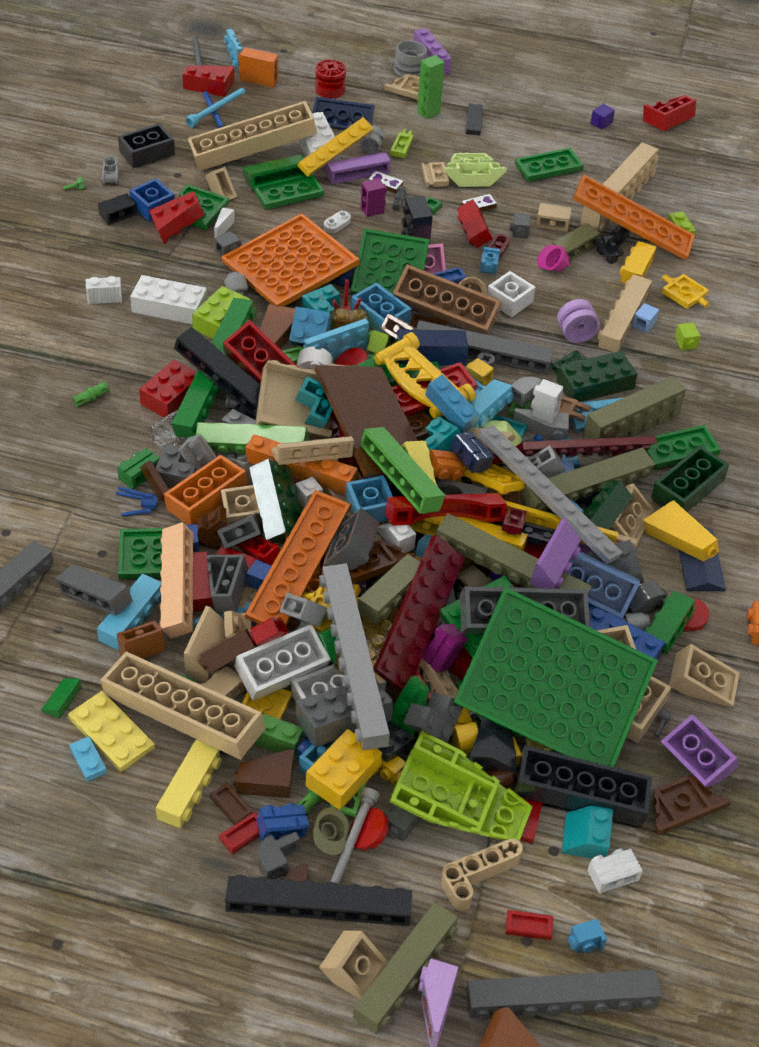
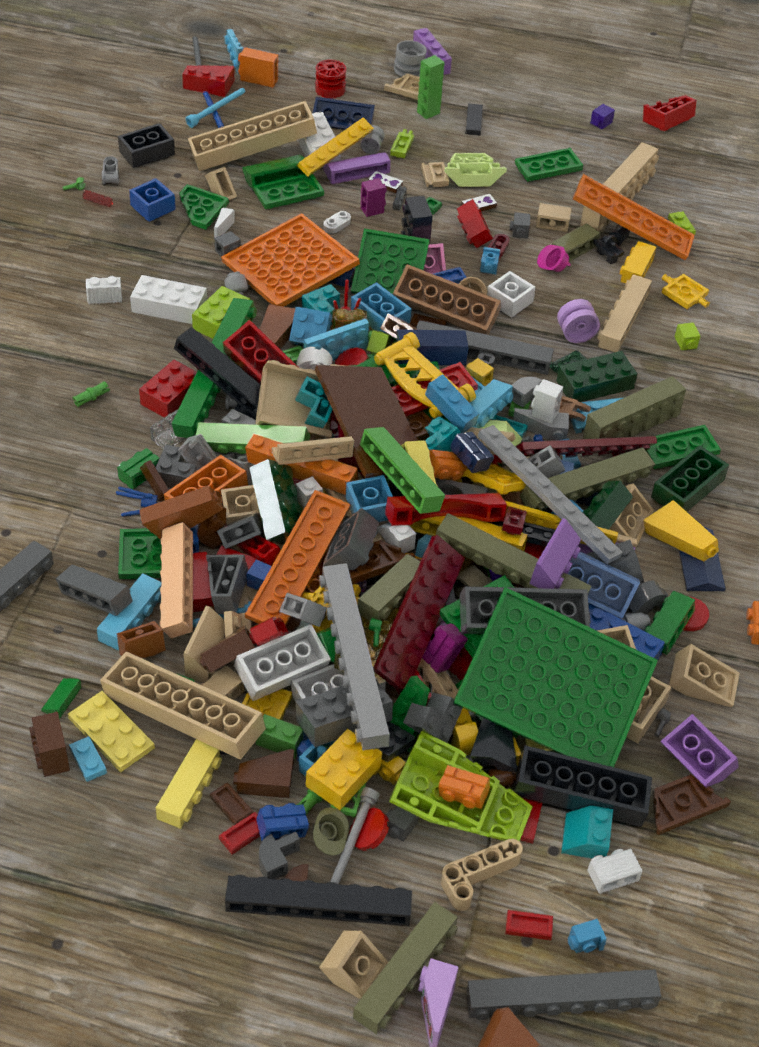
black brick [98,193,137,225] -> none
red wedge [149,191,204,244] -> none
light blue brick [632,303,659,333] -> none
none -> reddish brown brick [29,711,70,777]
none -> clear red axle [83,190,113,207]
none -> dark orange slope [140,486,223,539]
none -> green hand [369,618,382,647]
none -> orange brick [439,765,490,809]

